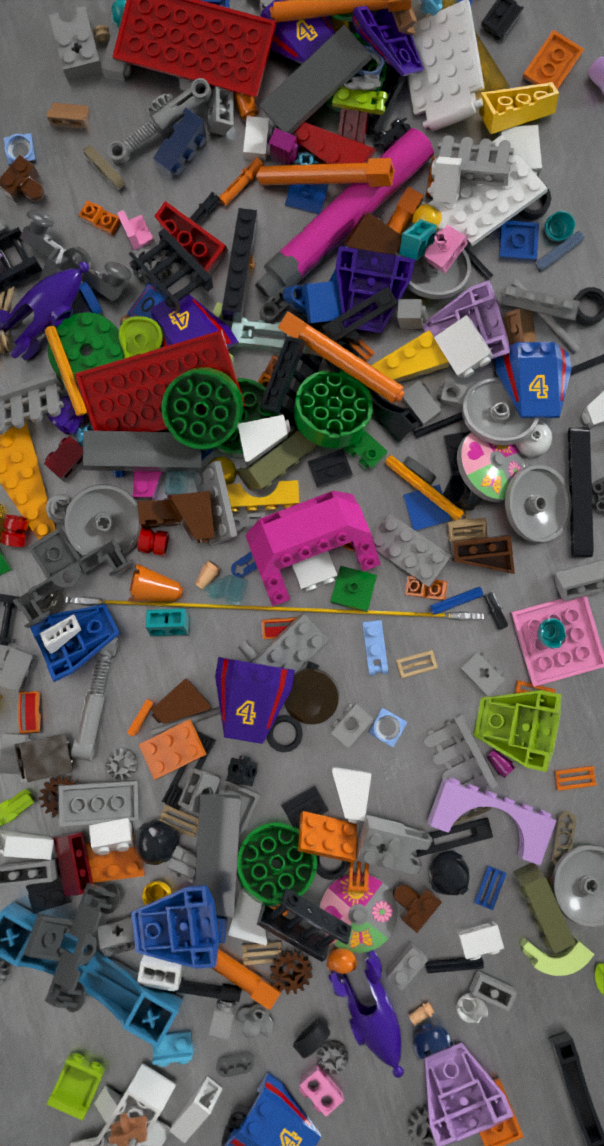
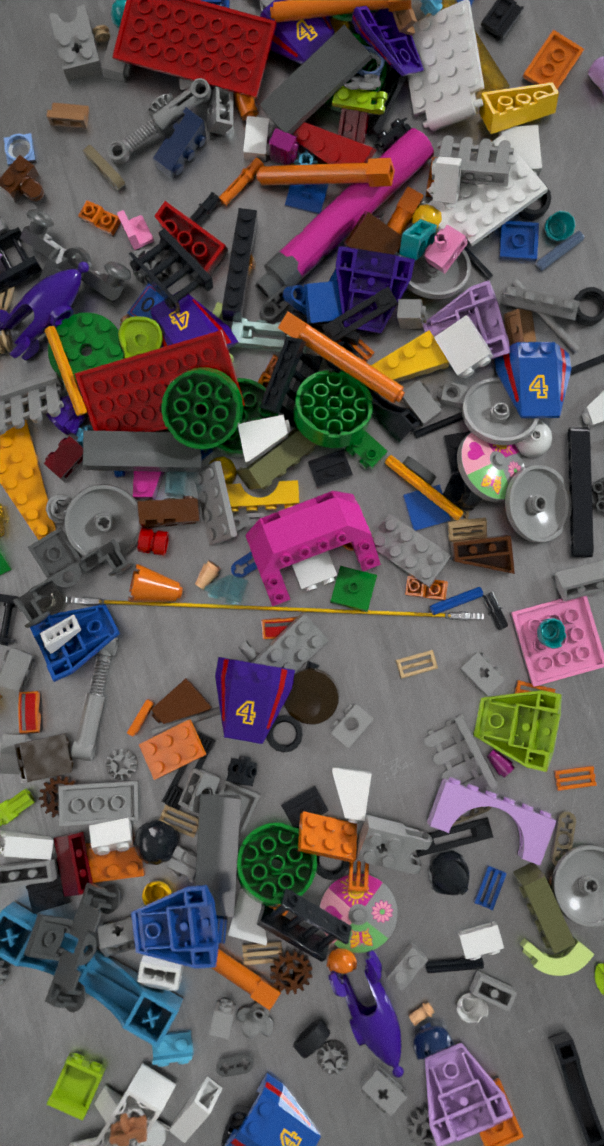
red wheel [0,515,29,547] -> none
blue beam [79,282,103,314] -> none
teal brick [146,608,189,637] -> none
black container [161,977,241,1003] -> none
reddish brown slope [167,491,215,543] -> none
bright pink brick [299,1064,344,1117] -> none
light blue plate [362,620,388,676] -> none
light blue piece [368,708,407,747] -> none
reddish brown brick [393,884,442,933] -> none
none -> light grey brick [361,1064,407,1116]

